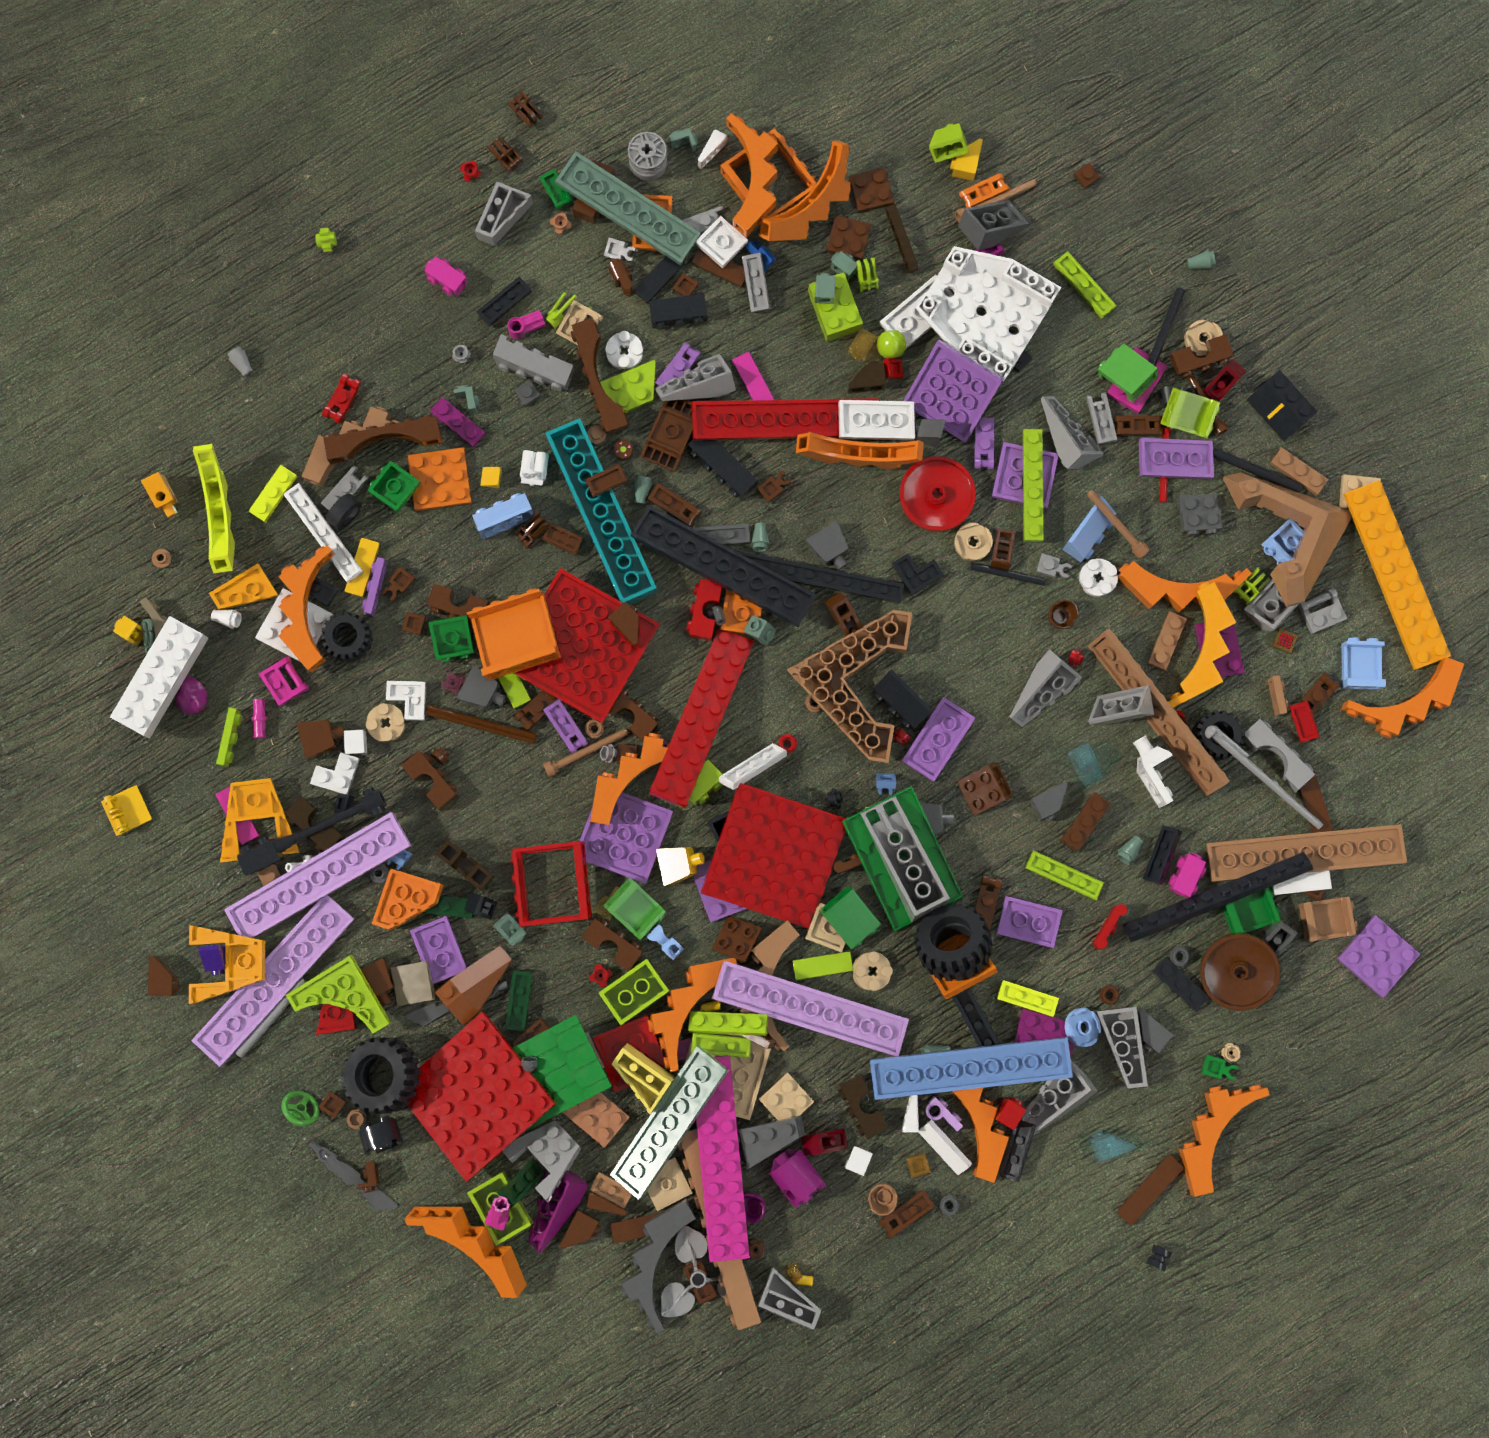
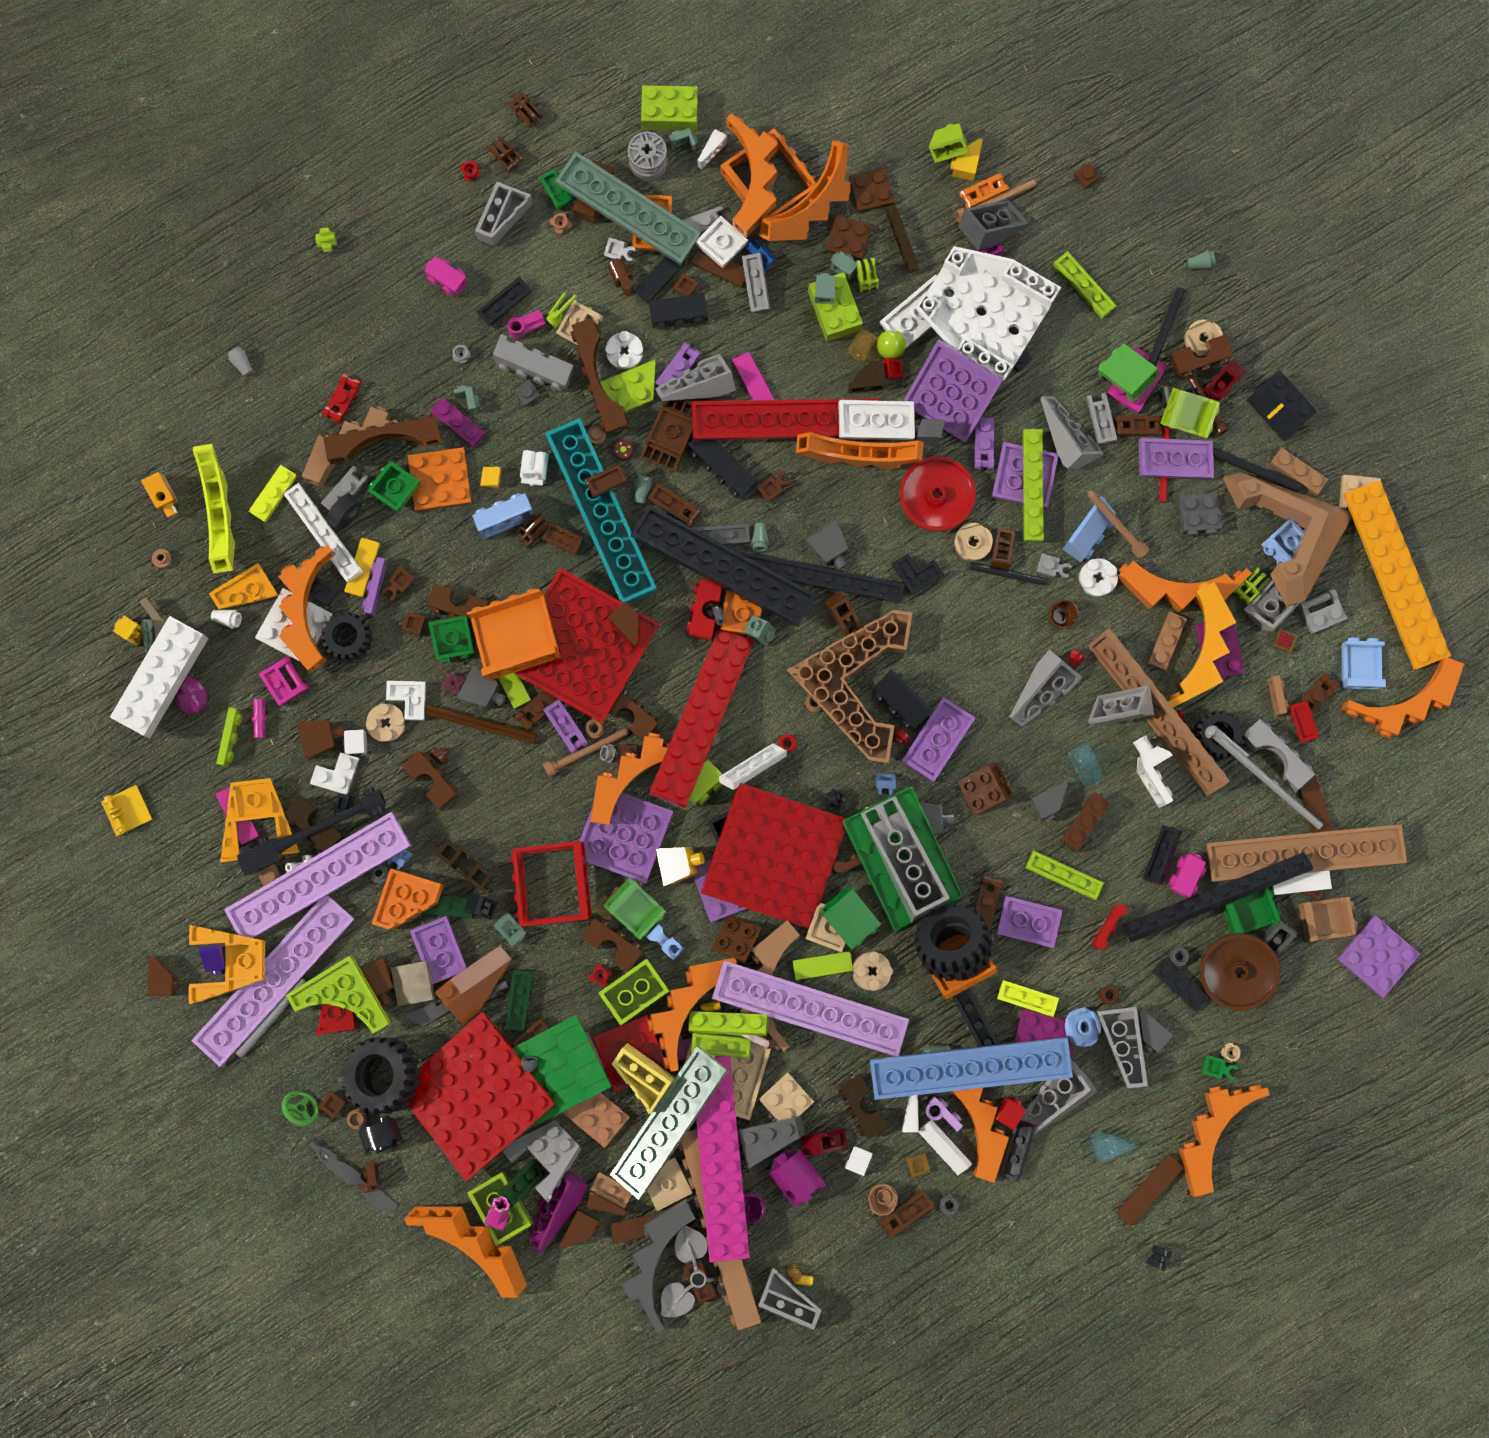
reddish brown plate [748,1239,765,1260] -> none
sand green cone [1117,836,1143,865] -> none
none -> lime brick [641,85,698,131]

